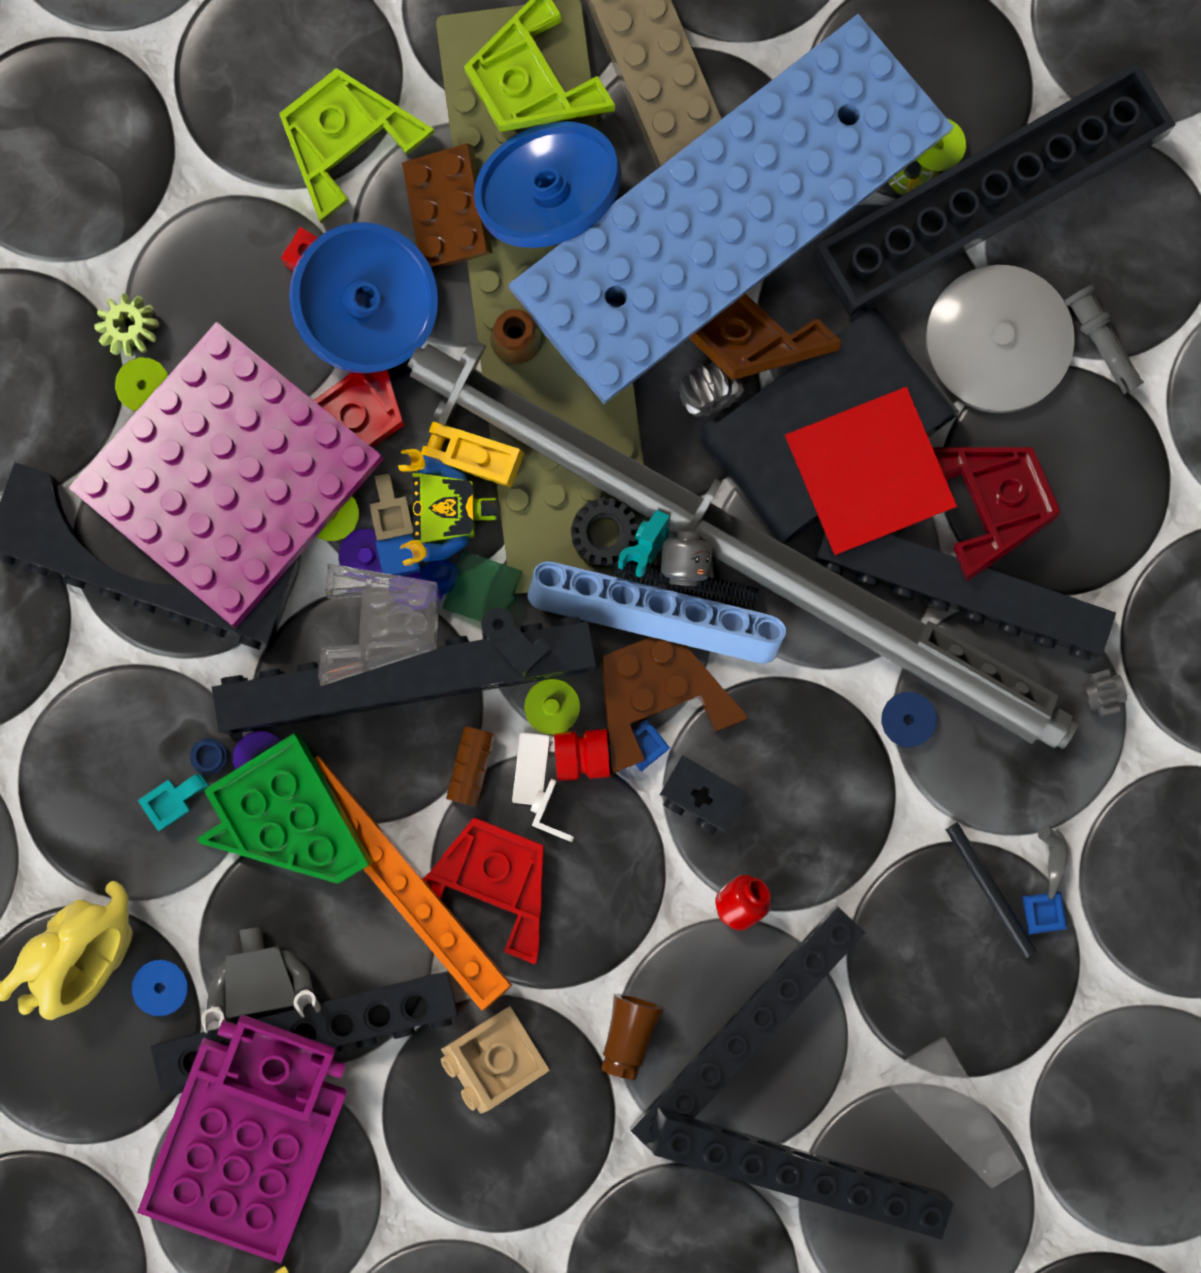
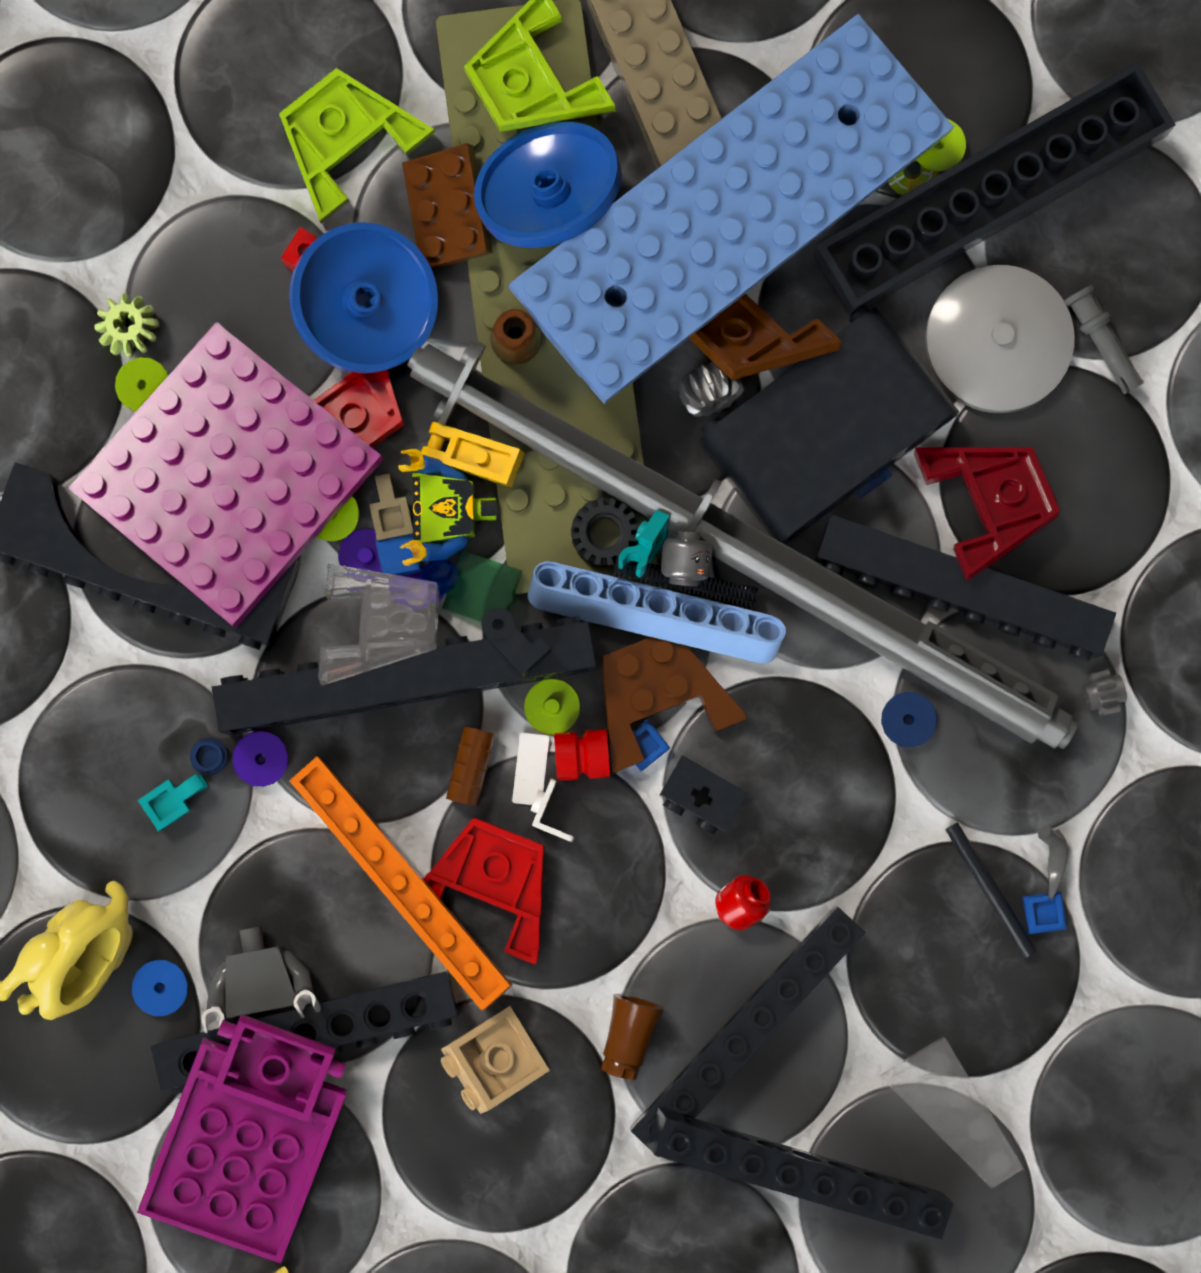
green wing [196,732,373,884] -> none
red sticker [785,387,957,555] -> none

